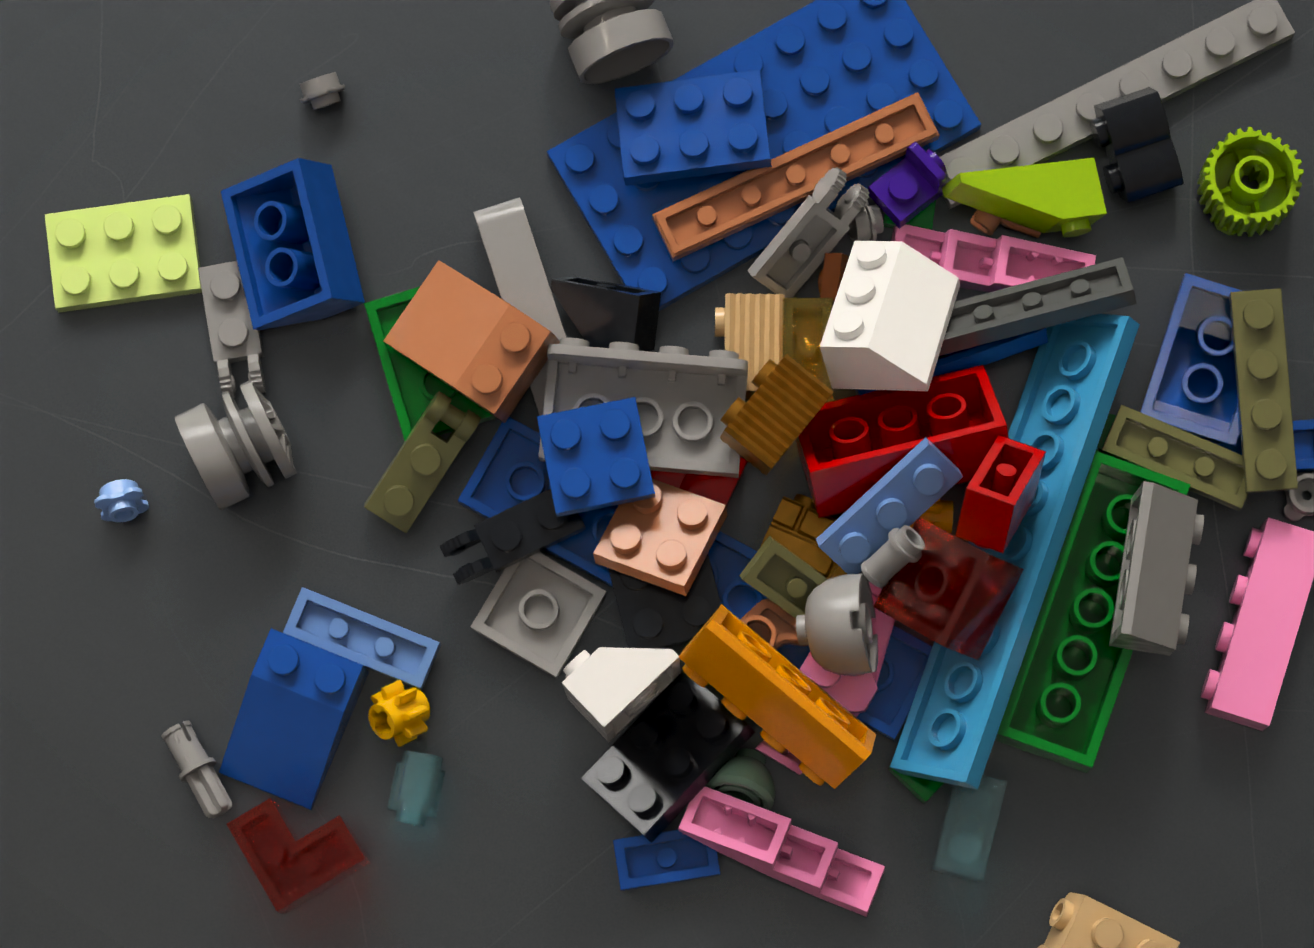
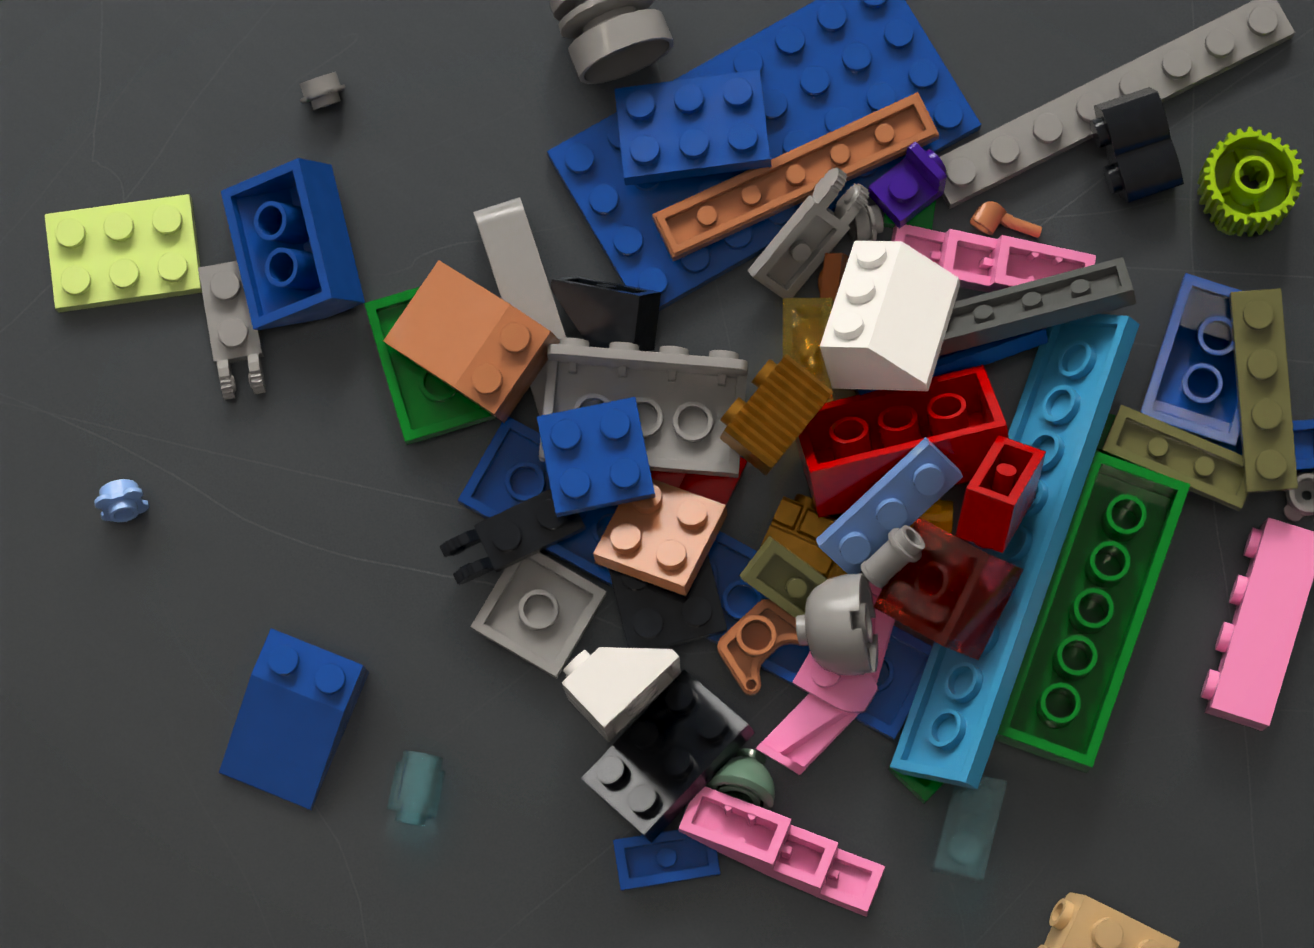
light grey axle [161,721,232,819] -> none
light grey wheel [175,380,297,510] -> none
clear red brick [226,798,371,915] -> none
medium blue plate [283,587,441,690] -> none
olive plate [364,391,481,533] -> none
yellow gear [368,680,430,747] -> none
light orange slope [679,604,876,789] -> none
tan brick [715,293,785,399] -> none
lime slope [942,158,1107,237] -> none
light grey slope [1109,481,1204,656] -> none

